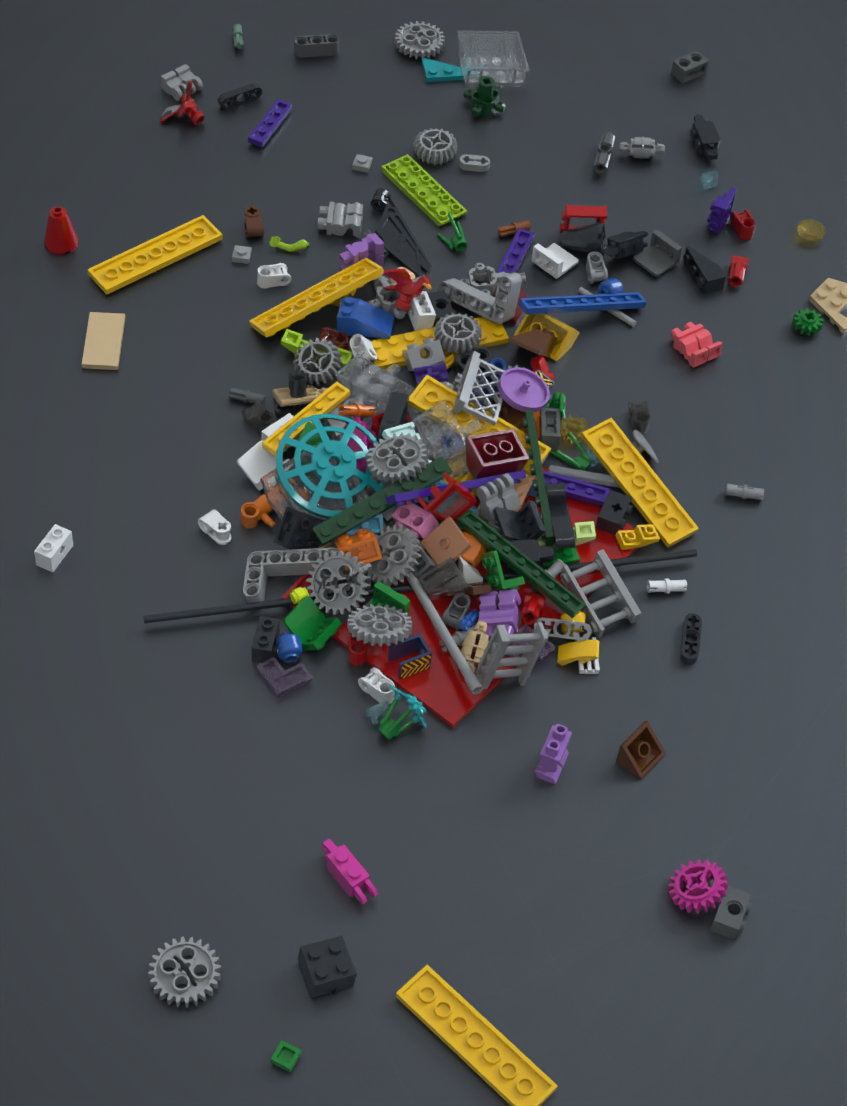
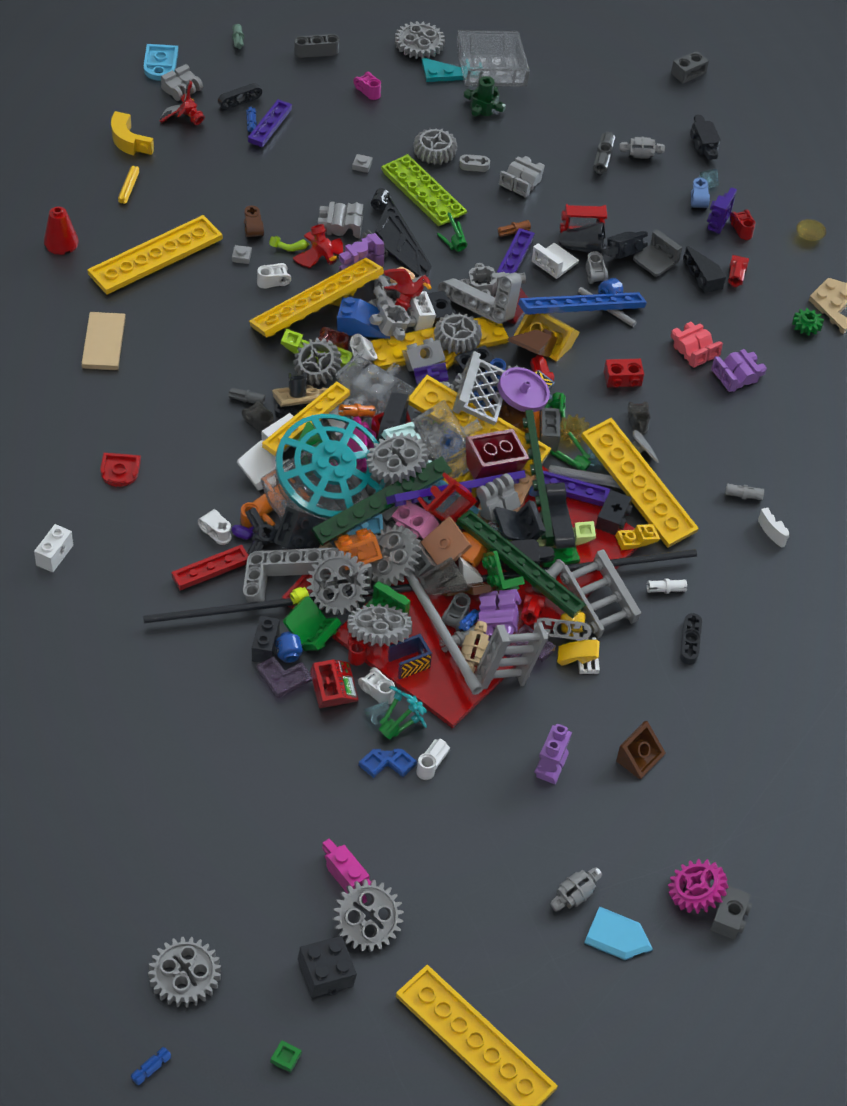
none -> red tile [100,452,141,487]
none -> yellow arch [111,111,154,156]
none -> yellow axle [118,166,139,204]
none -> blue axle [131,1047,171,1085]
none -> medium azure tile [144,44,179,81]
none -> red plate [171,544,249,590]
none -> dark purple arm [231,525,254,540]
none -> blue axle [246,107,257,133]
none -> black bush [246,508,278,555]
none -> red animal [293,224,344,268]
none -> red slope [310,659,359,709]
none -> light grey gear [332,879,404,951]
none -> dark pink piece [353,71,381,100]
none -> blue tile [358,749,417,778]
none -> light grey piece [369,286,417,341]
none -> white piece [416,739,450,780]
none -> light grey hips [499,156,545,197]
none -> light grey piece [550,867,602,912]
none -> medium azure tile [584,907,653,960]
none -> red brick [604,358,644,387]
none -> medium blue piece [691,178,710,208]
none -> medium lavender hips [711,349,767,392]
none -> white slope [758,508,789,547]

